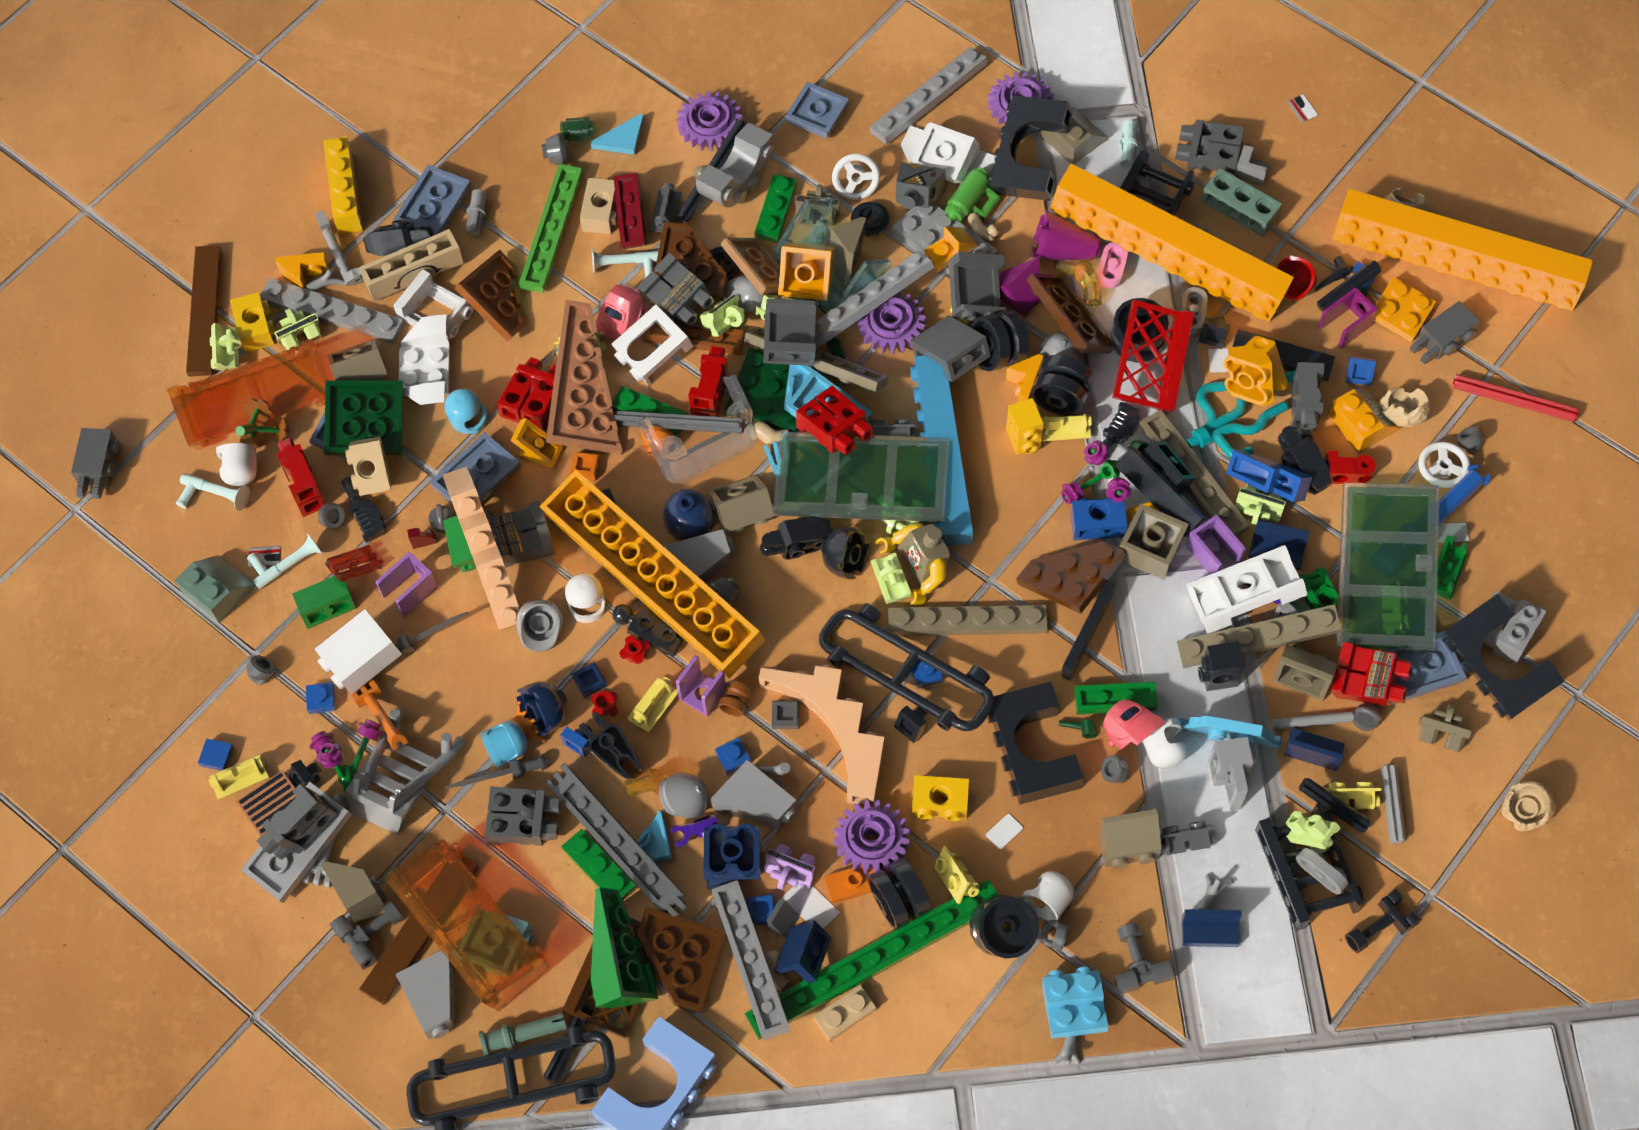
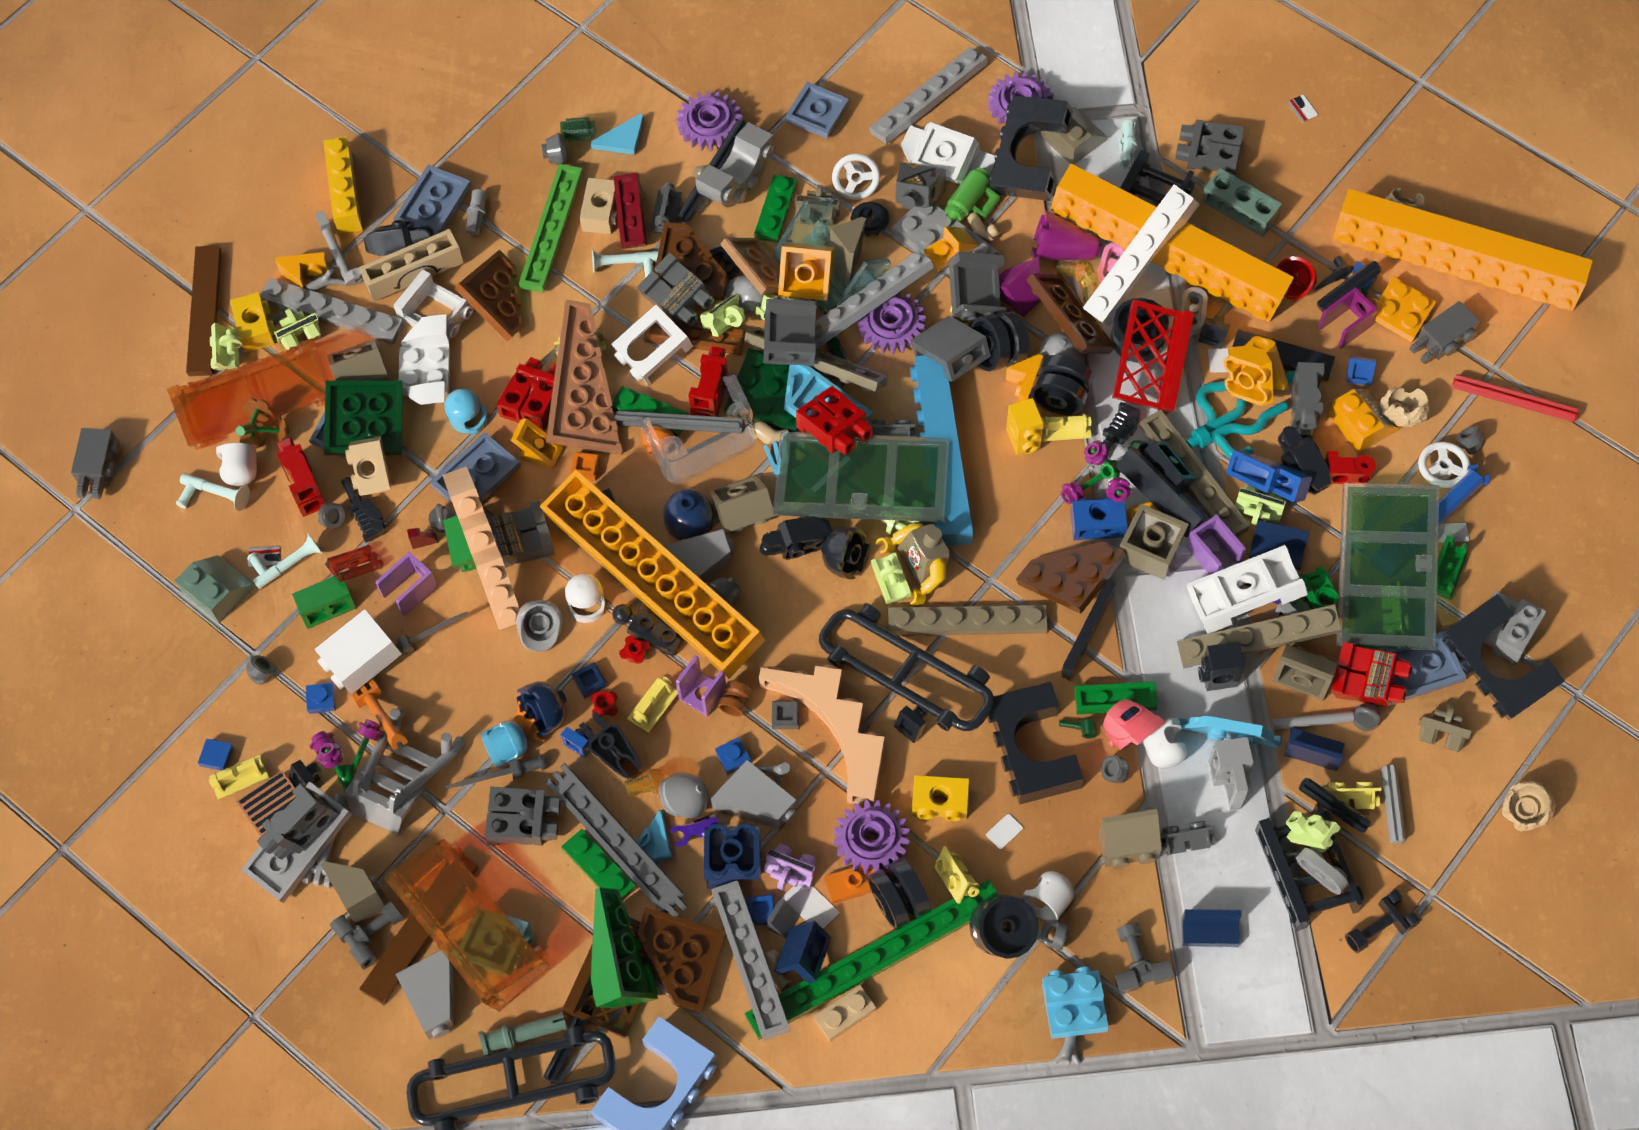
coral helmet [595,284,649,341] -> none
blue plate [911,654,943,689] -> none
light grey bar [1199,875,1233,910] -> none
light grey panel [1235,145,1269,185] -> none
none -> white arch [1083,185,1200,326]

